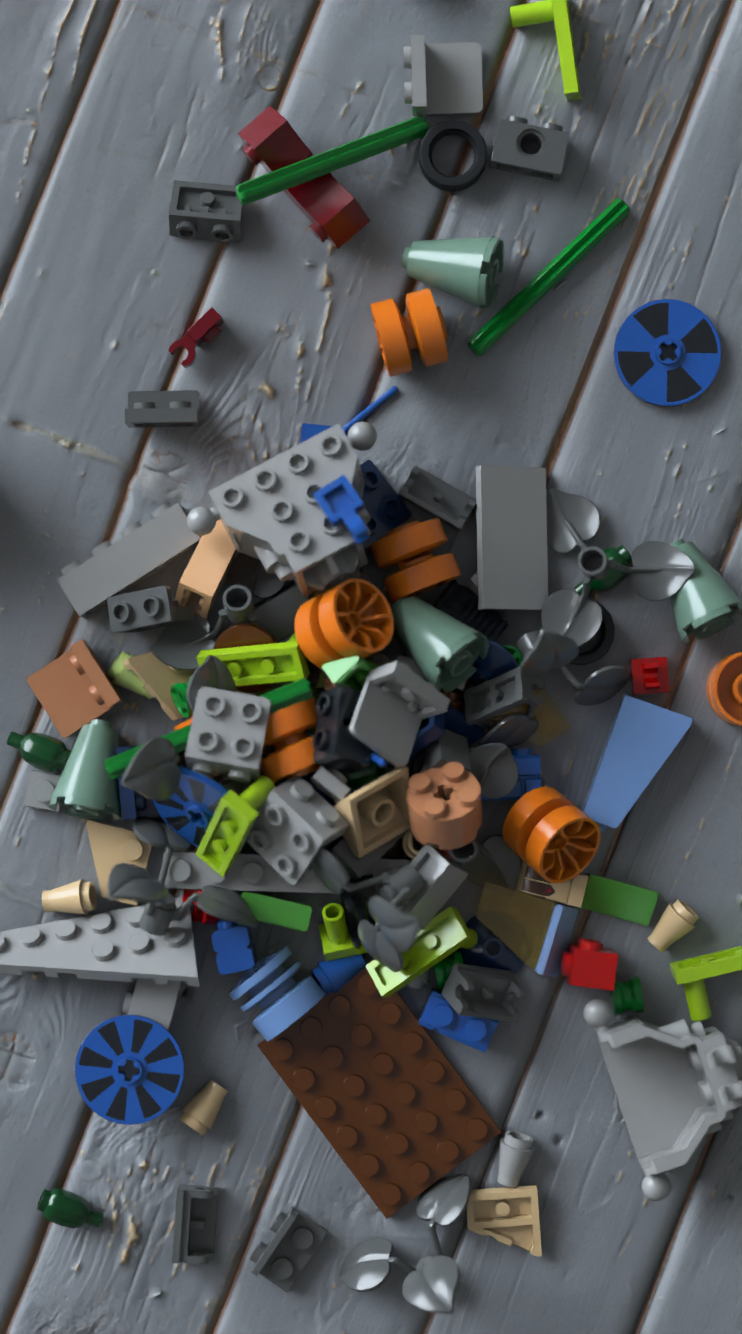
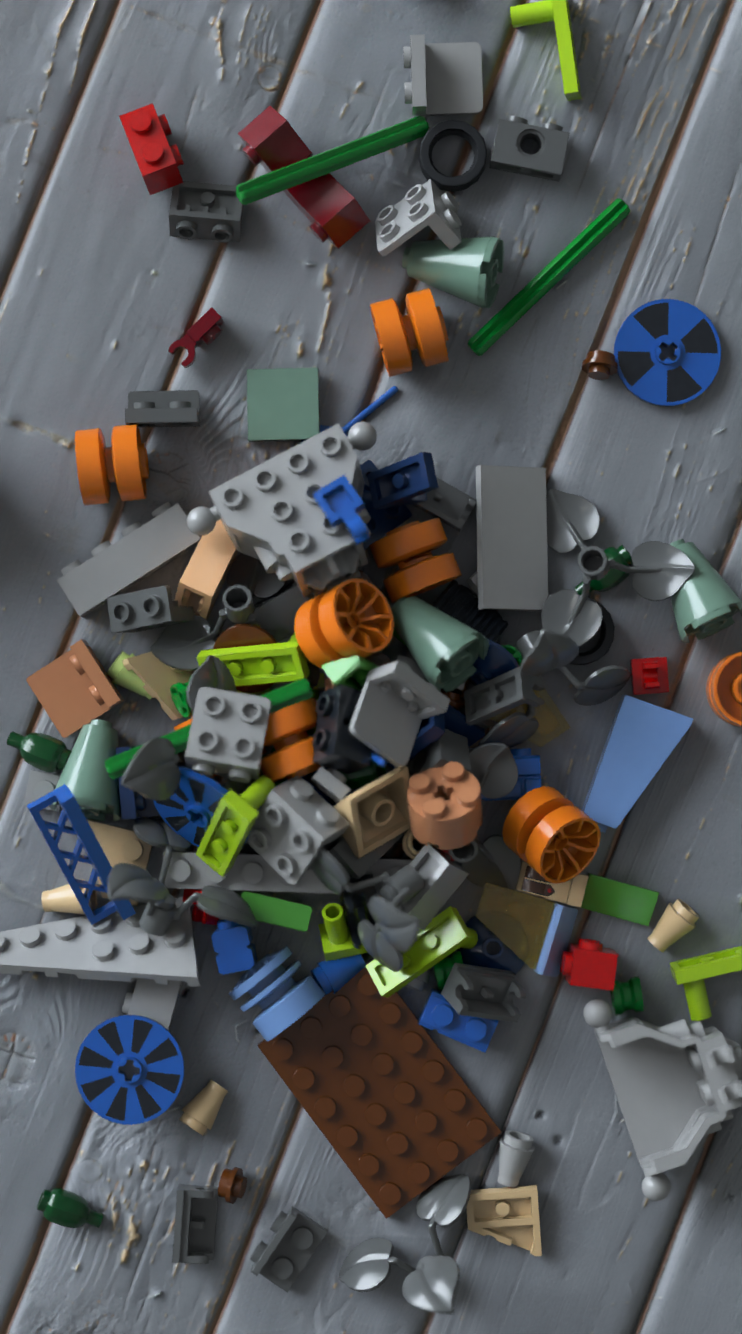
none -> blue fence [27,784,136,925]
none -> orange wheel [75,424,149,506]
none -> red brick [119,103,184,195]
none -> reddish brown plate [218,1167,247,1204]
none -> sand green tile [247,367,320,442]
none -> dark blue slope [367,452,439,510]
none -> light grey bracket [375,179,462,256]
none -> reddish brown plate [582,350,618,380]

